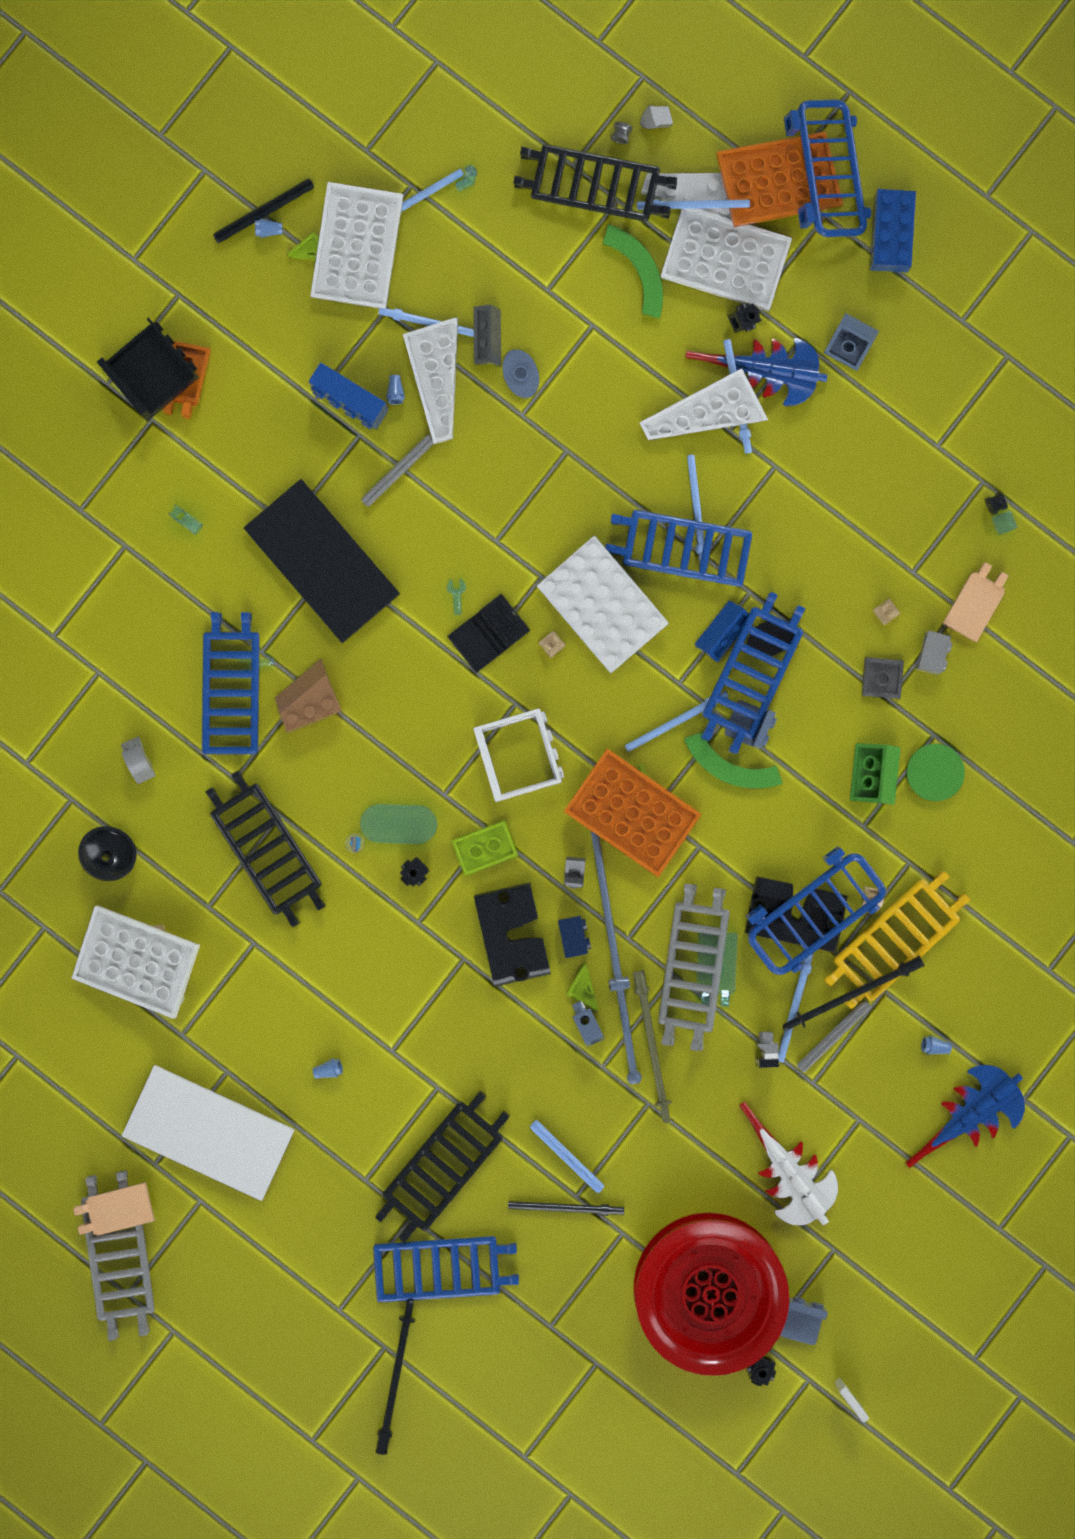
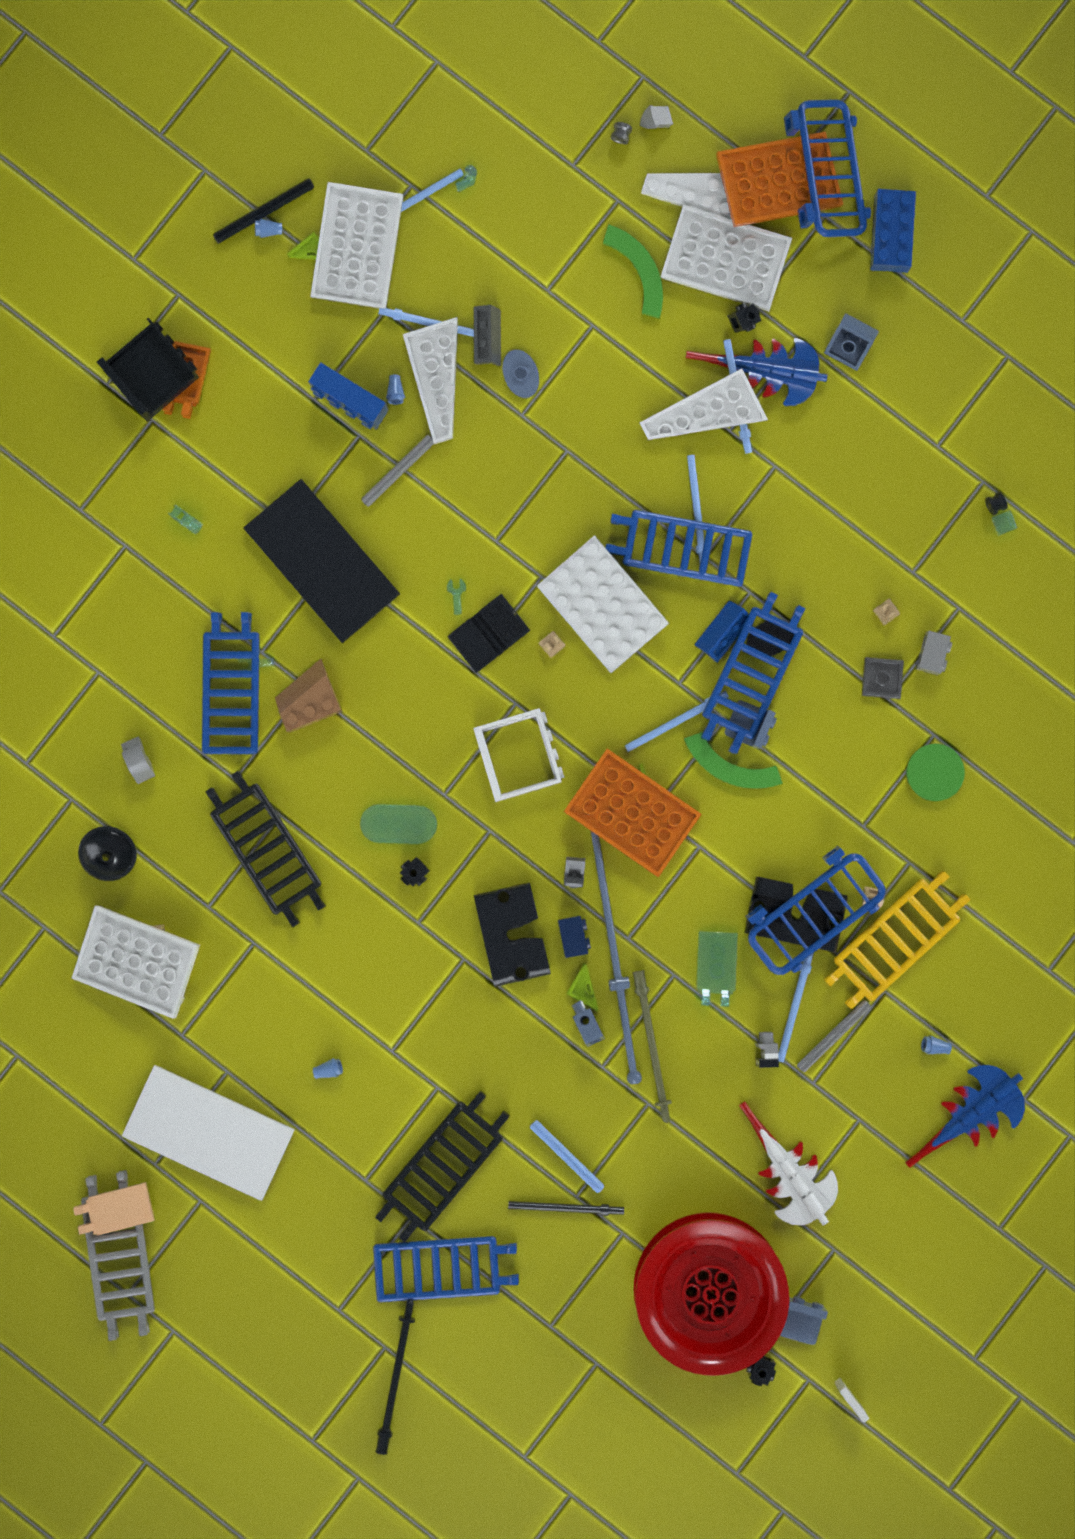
clear tile [345,834,365,853] -> none
lime tile [451,820,519,876] -> none
black bar [513,144,678,222] -> none
light blue bar [637,199,750,210] -> none
light grey bar [658,884,730,1051] -> none
black bar [782,955,925,1030] -> none
bright green slope [850,743,901,805] -> none
light nougat tile [942,562,1009,642] -> none

